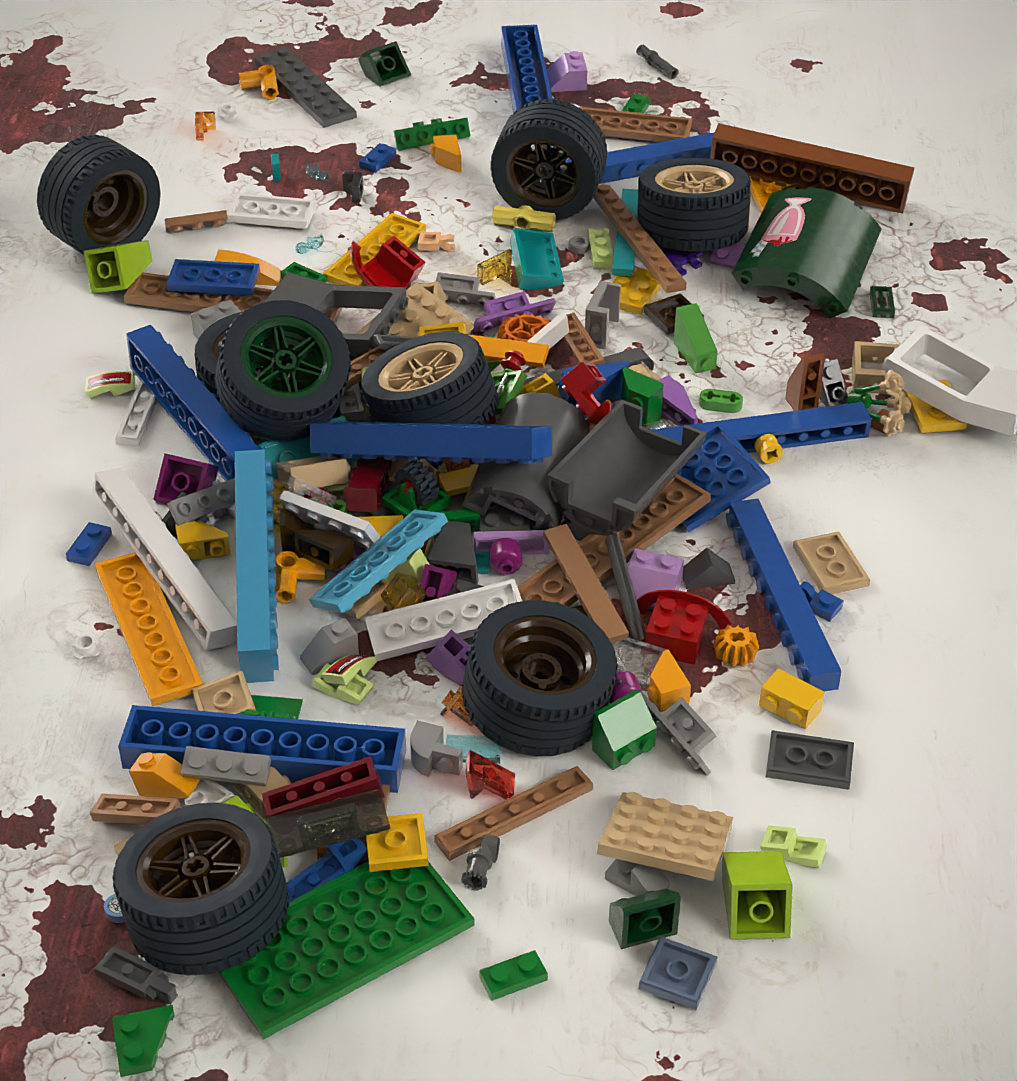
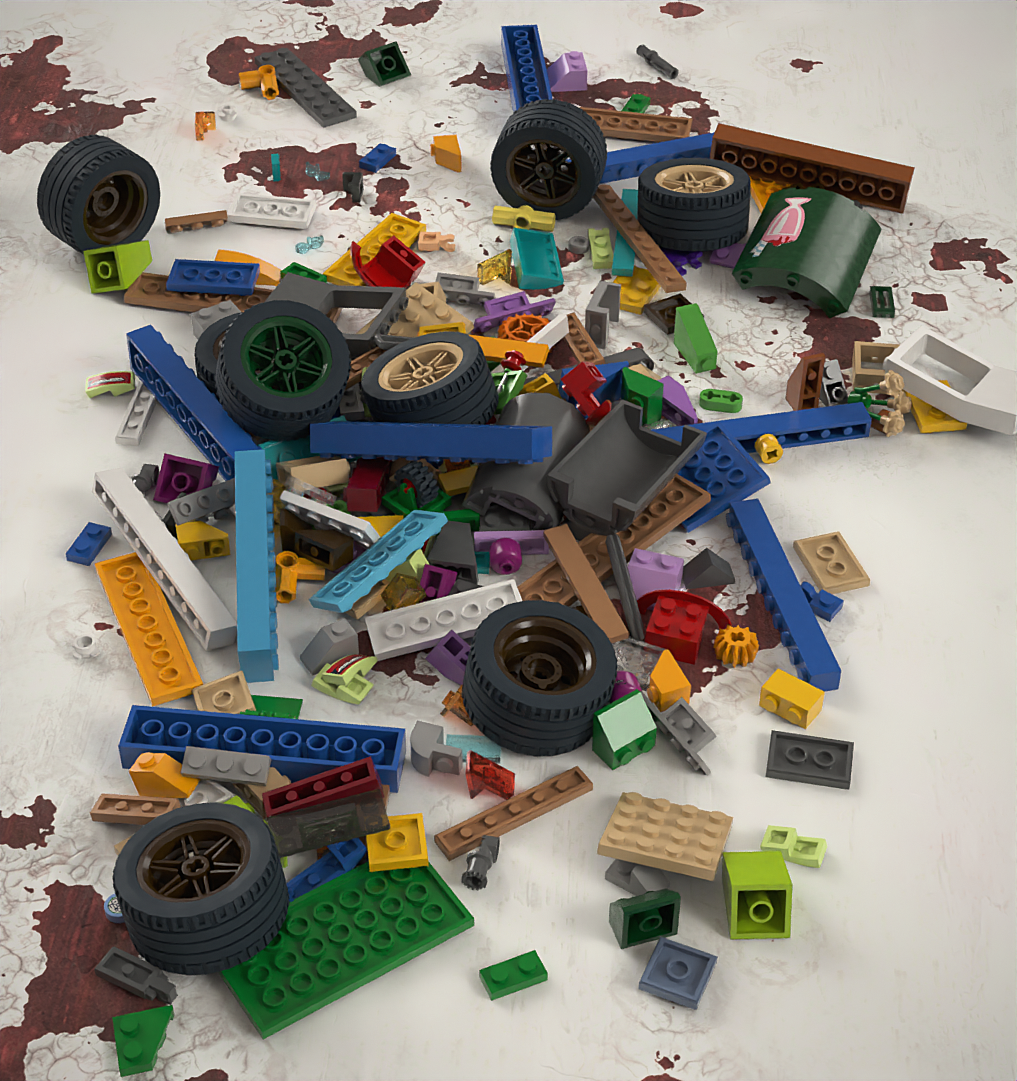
green bracket [393,117,470,150] -> none
none -> dark grey connector [131,464,160,498]

